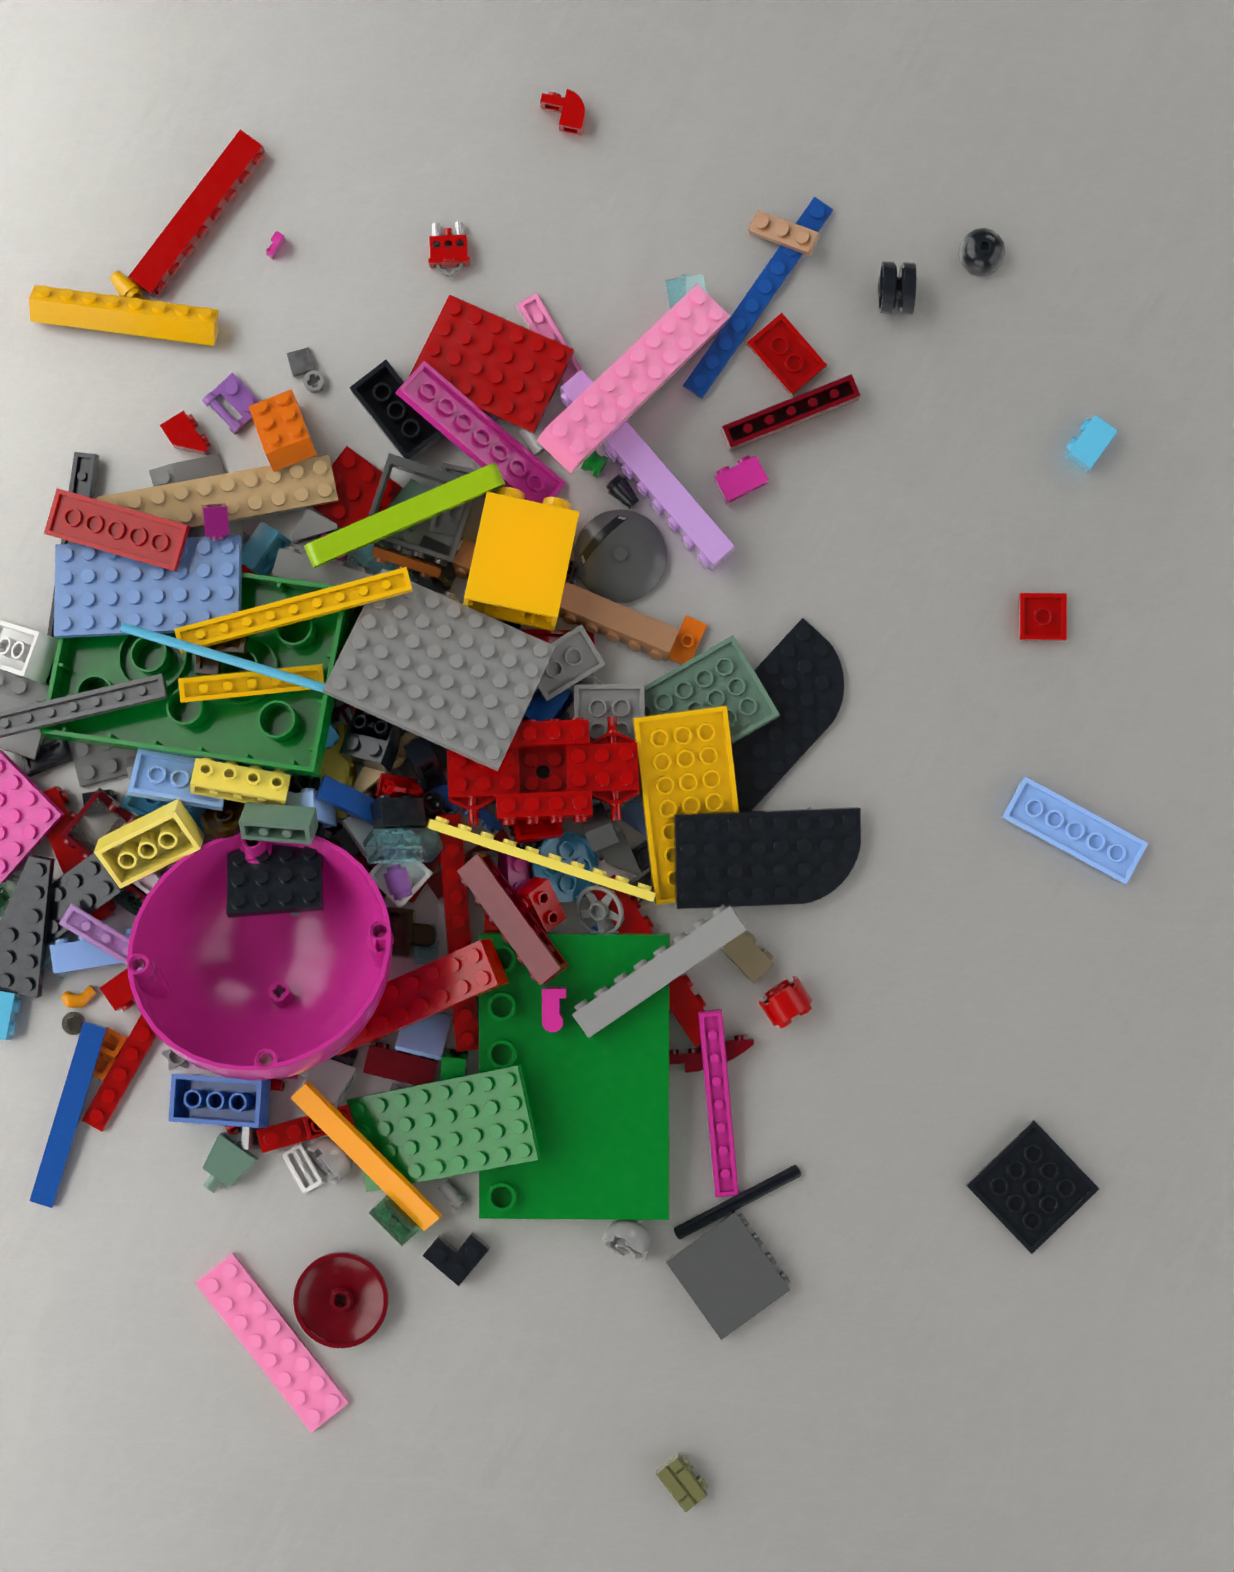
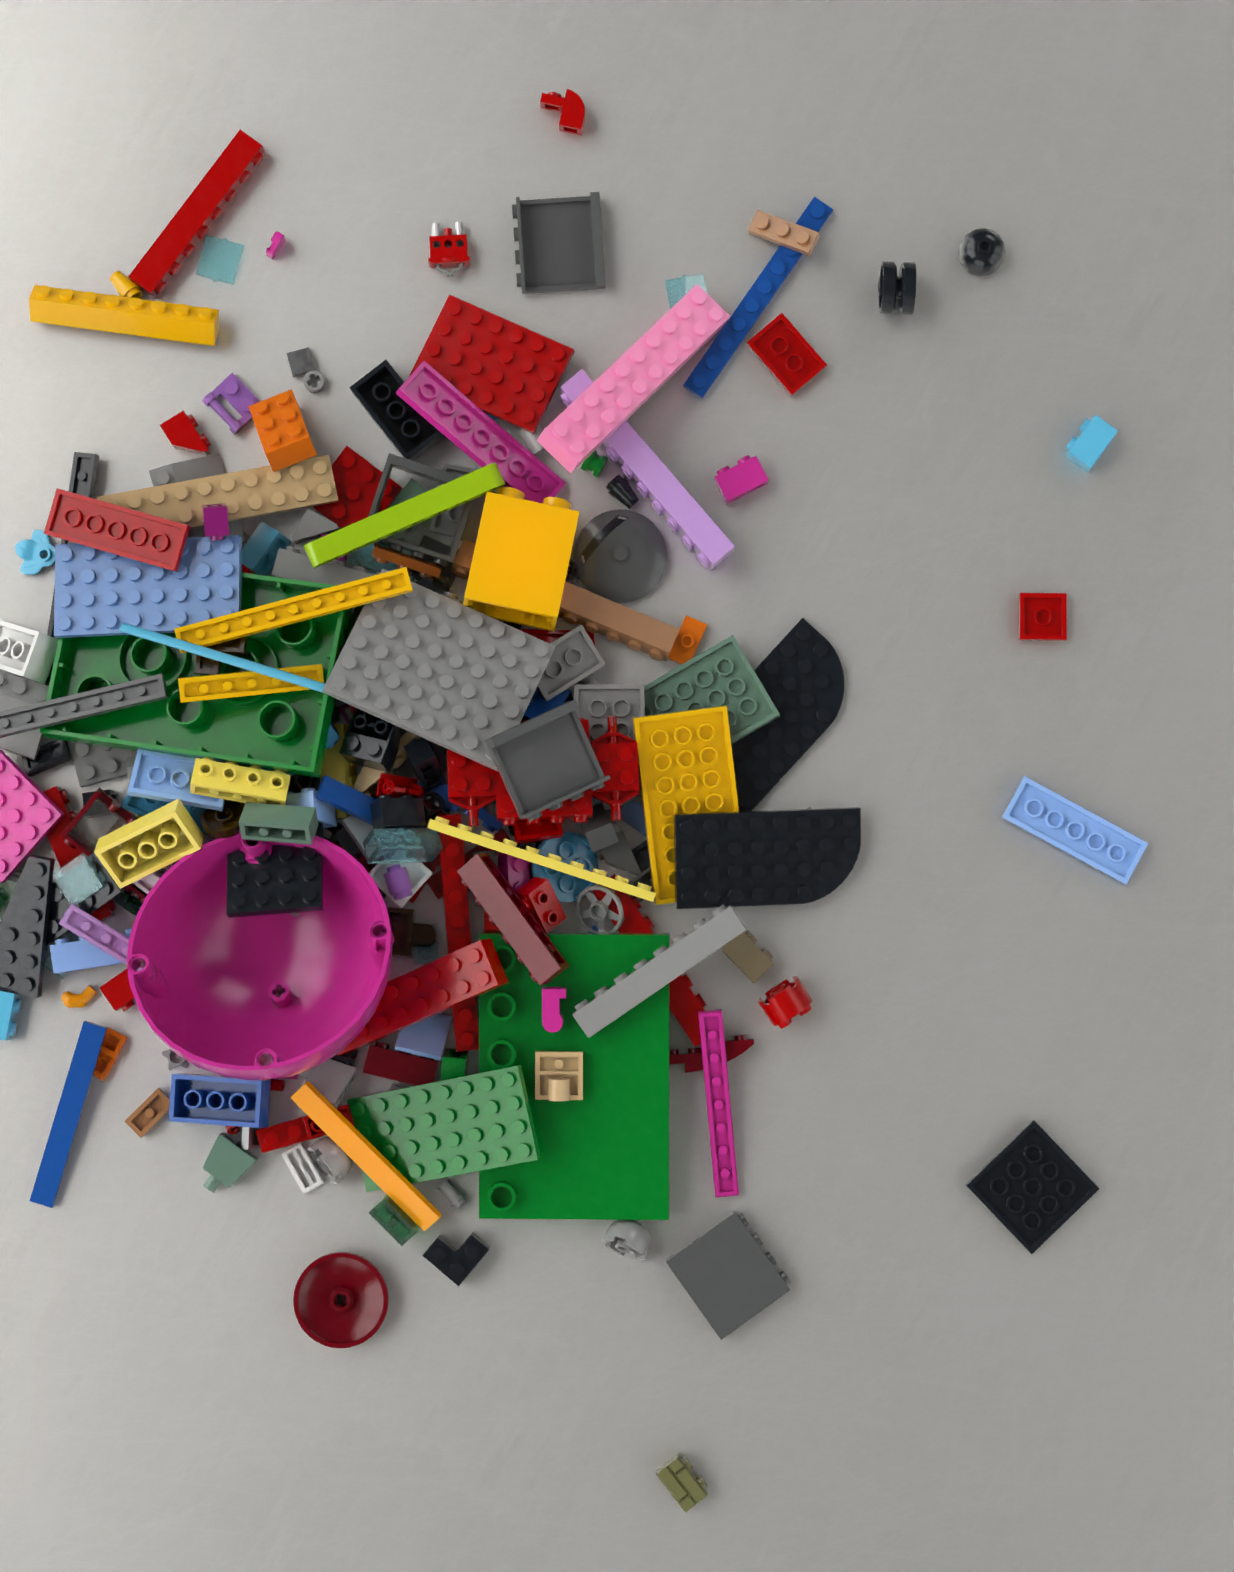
clear smoke plate [62,1011,86,1035] -> none
red plate [81,1014,157,1132] -> none
bright pink plate [195,1253,349,1433] -> none
bright pink tile [517,293,581,384] -> none
black axle [674,1165,802,1239] -> none
dark red brick [721,374,861,452] -> none
none -> medium azure plate [15,529,55,575]
none -> clear light blue piece [52,853,105,906]
none -> medium nougat plate [124,1088,170,1138]
none -> clear light blue piece [196,235,244,285]
none -> dark grey panel [485,700,611,821]
none -> dark grey panel [512,192,605,294]
none -> tan plate [535,1051,583,1101]

